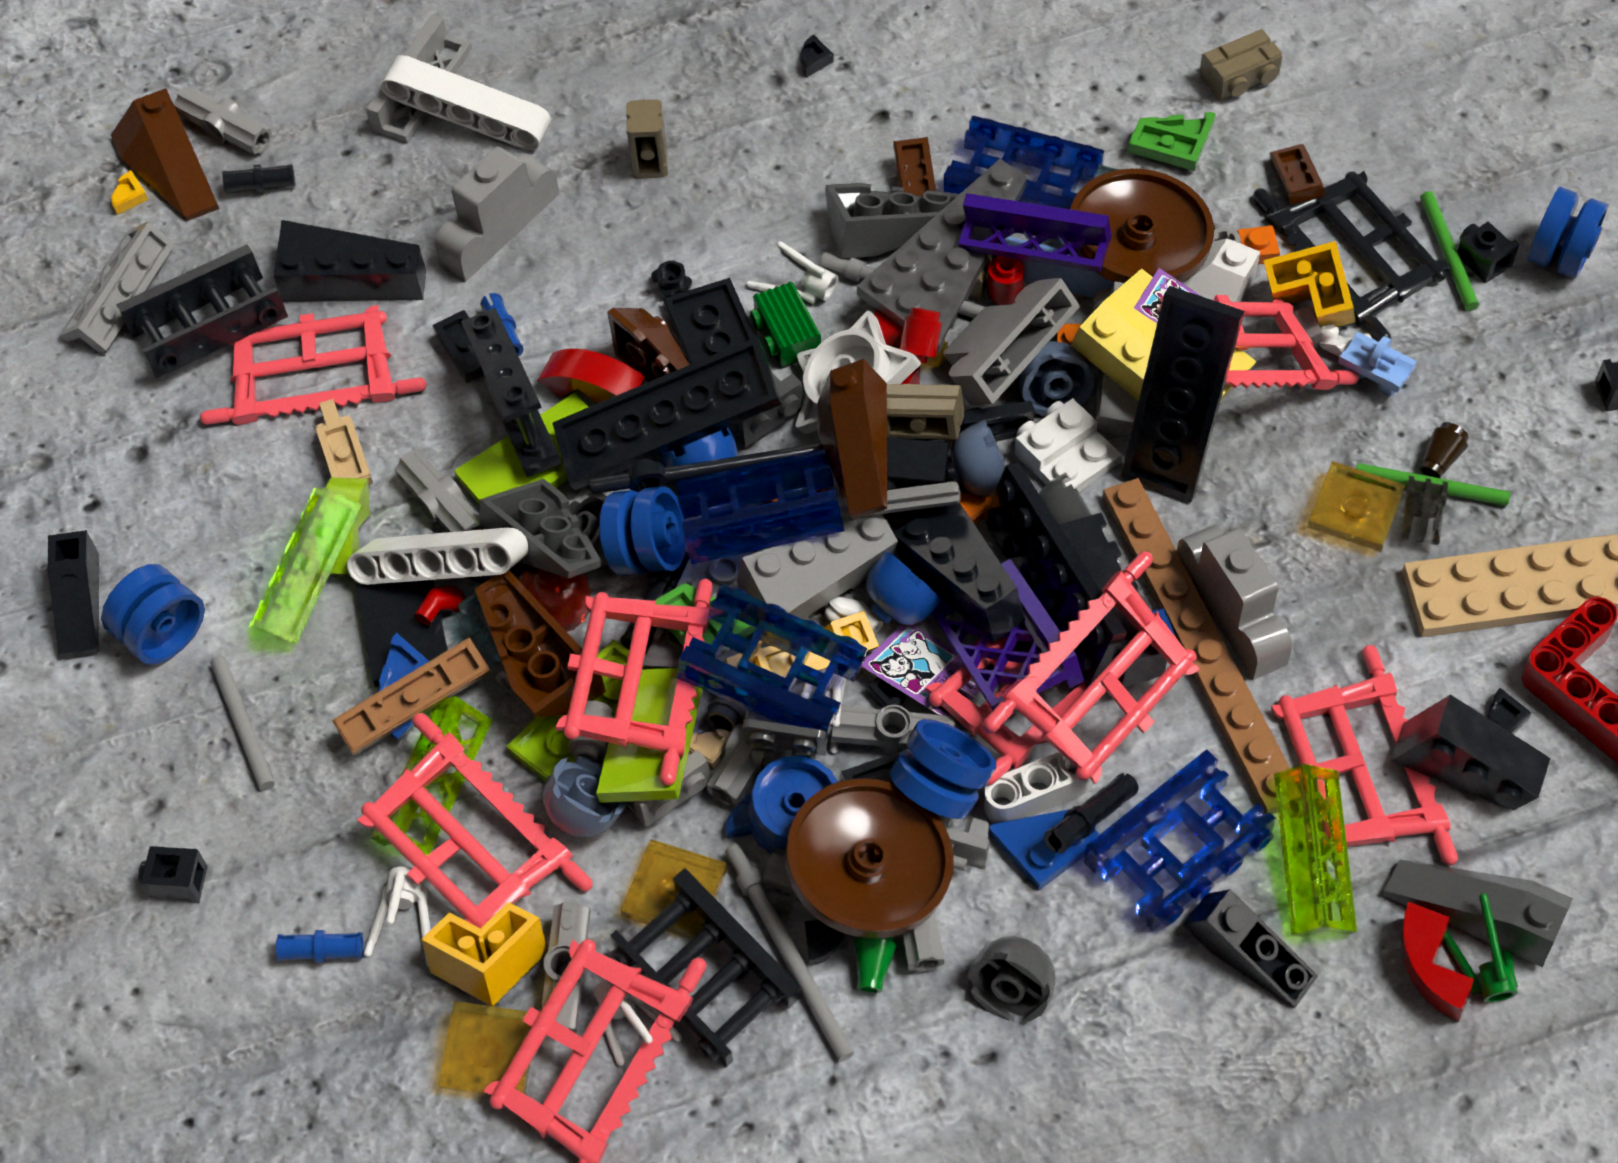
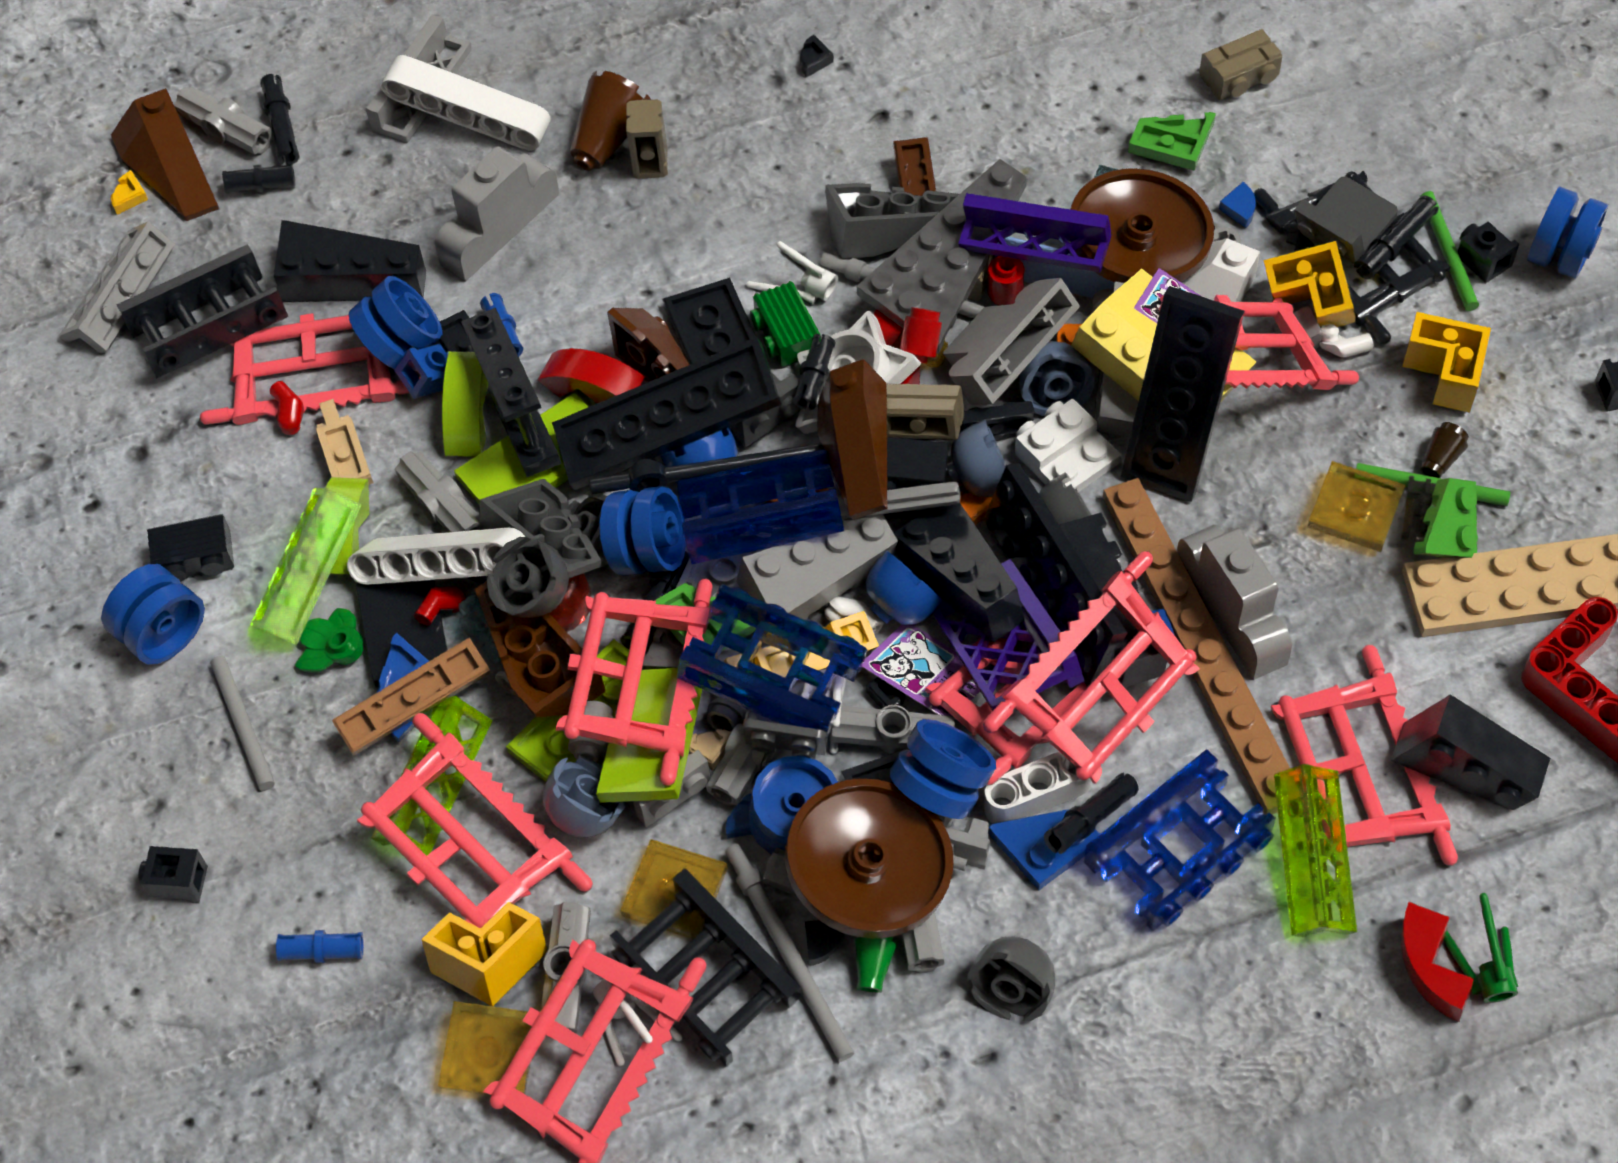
black slope [47,530,99,657] -> none
white plant [364,867,431,967] -> none
black plate [651,261,692,297] -> none
clear blue fence [943,115,1104,209] -> none
black slope [1183,889,1318,1008] -> none
orange plate [1237,225,1280,264] -> none
reddish brown plate [1269,144,1325,205] -> none
light blue hips [1338,331,1417,396] -> none
dark grey wedge [1383,859,1573,967] -> none
black tile [1488,688,1532,734] -> none
none -> black brick [147,514,234,582]
none -> black pin [260,74,300,165]
none -> red arm [270,381,304,435]
none -> green plate [295,608,363,672]
none -> blue wheel [349,276,443,369]
none -> blue brick [395,344,448,399]
none -> lime brick [442,351,488,457]
none -> dark grey cylinder [487,537,569,618]
none -> reddish brown cone [570,71,651,171]
none -> black pin [793,334,836,410]
none -> blue tile [1219,182,1256,228]
none -> dark grey bracket [1294,176,1398,264]
none -> black pin [1354,195,1439,280]
none -> yellow brick [1402,312,1491,413]
none -> bright green wing [1414,478,1478,558]

